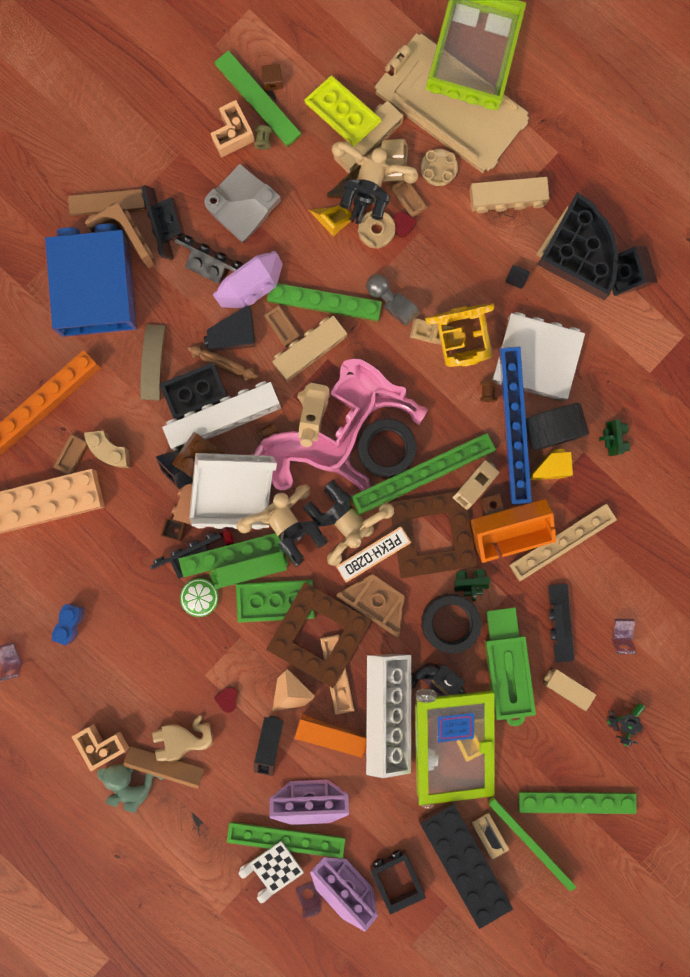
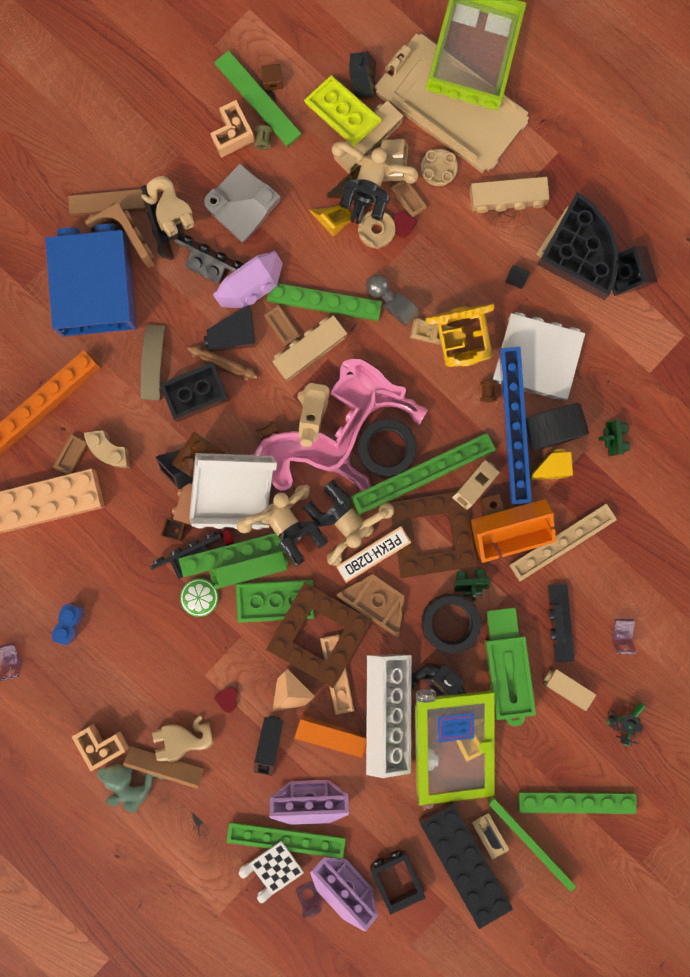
white brick [162,381,282,451] -> none
none -> tan hips [141,176,194,237]
none -> black slope [349,51,376,99]

